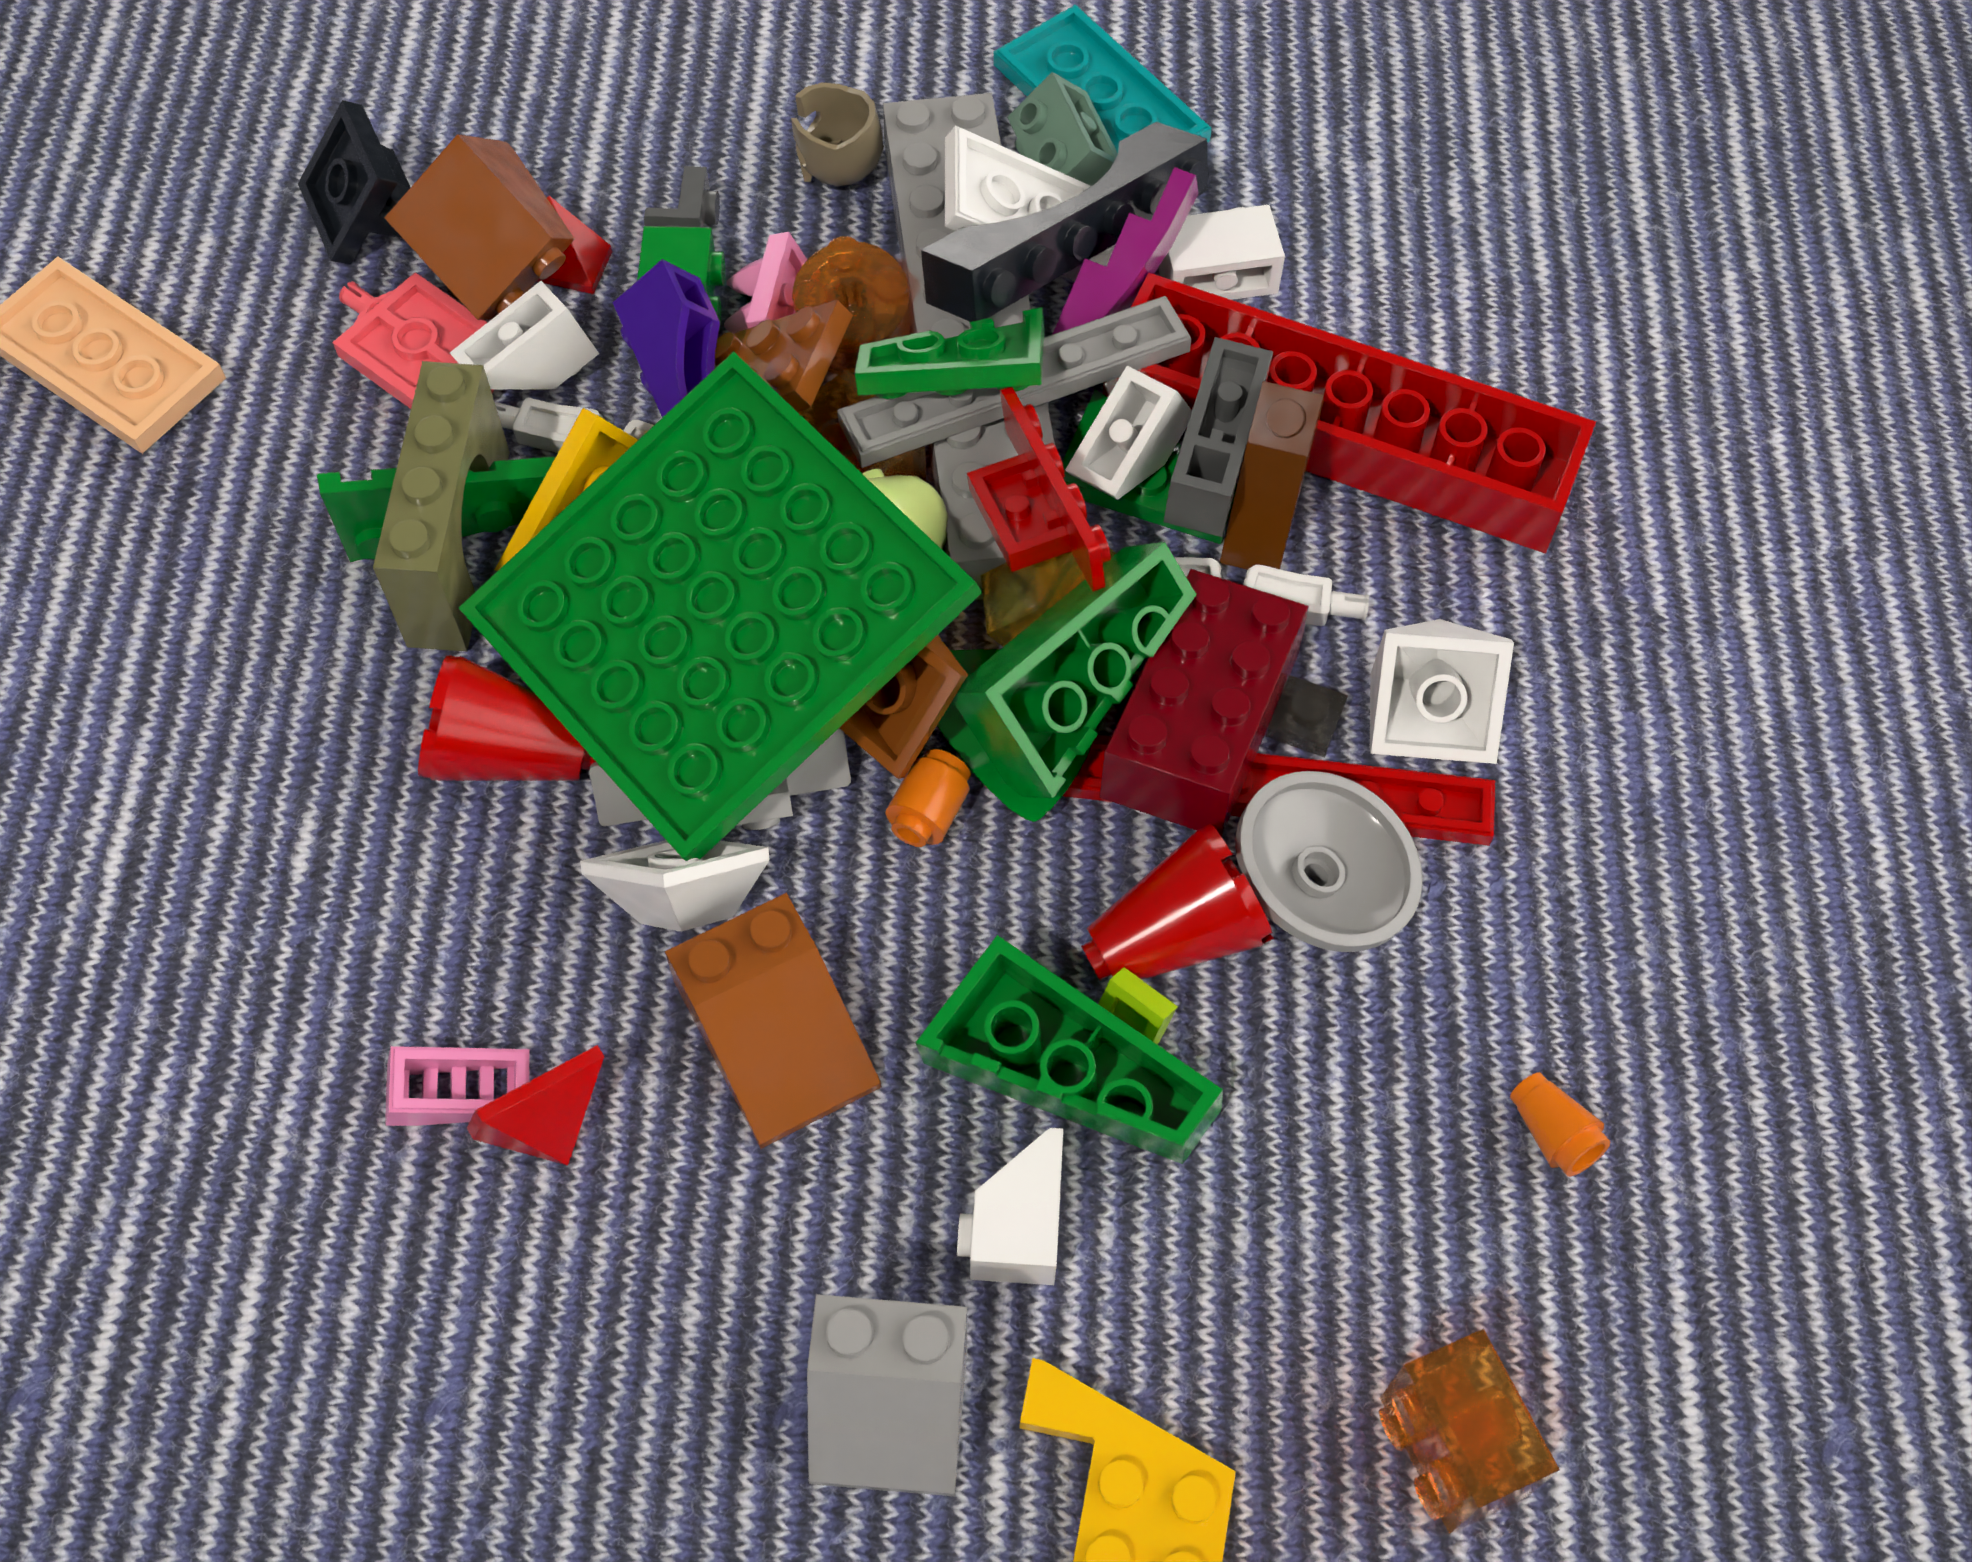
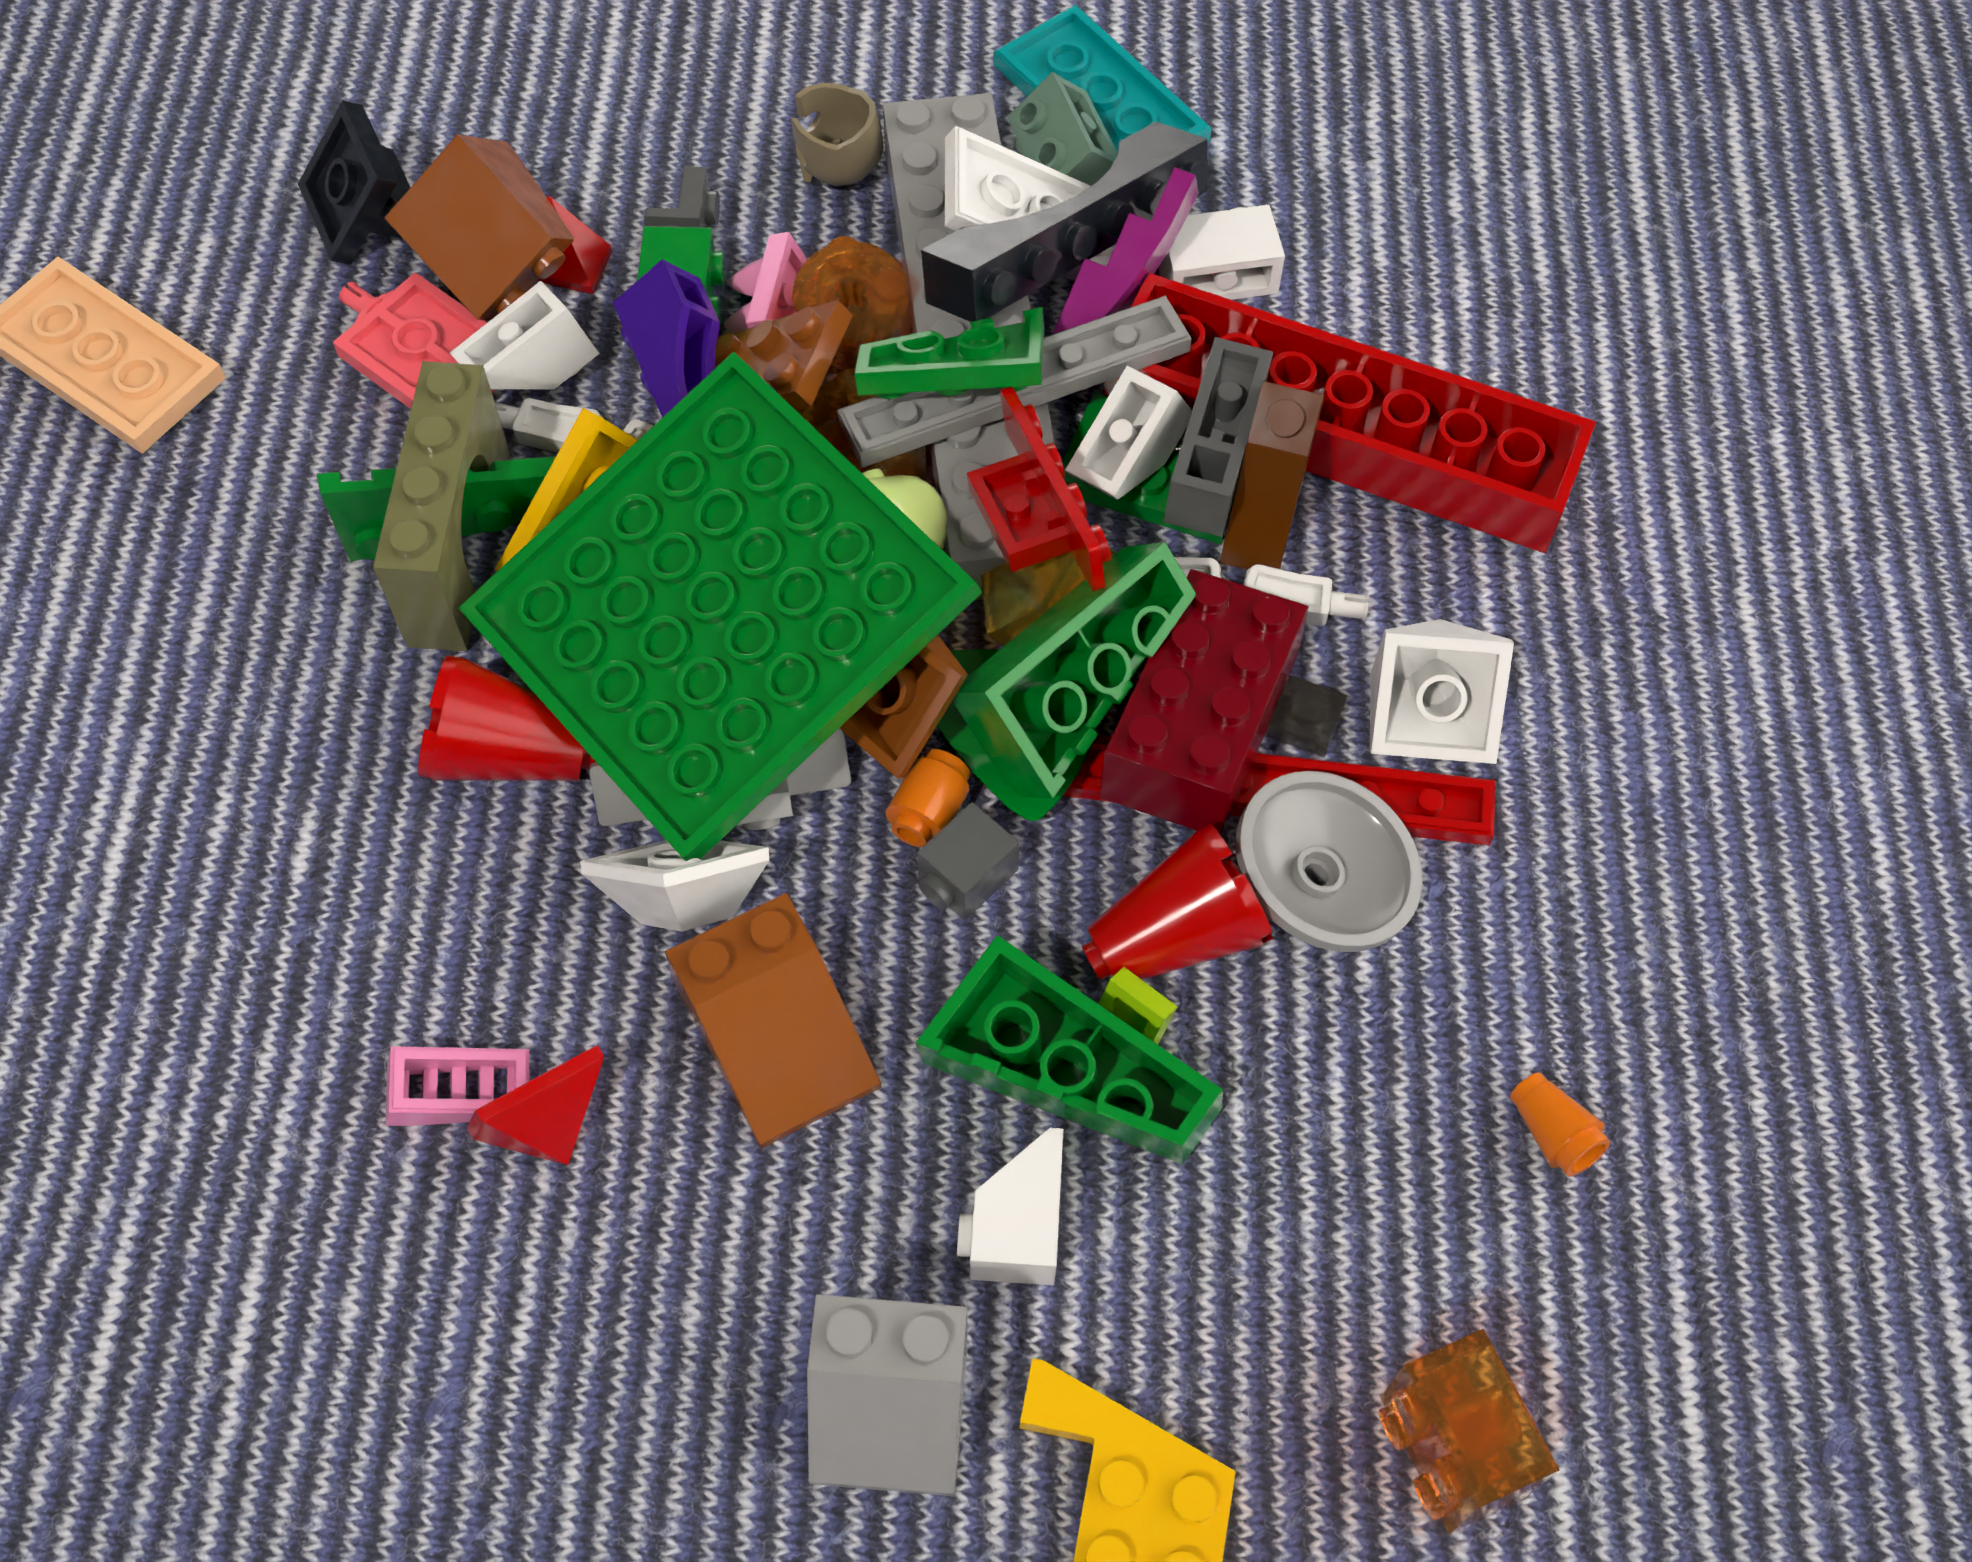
none -> dark grey brick [917,802,1019,921]

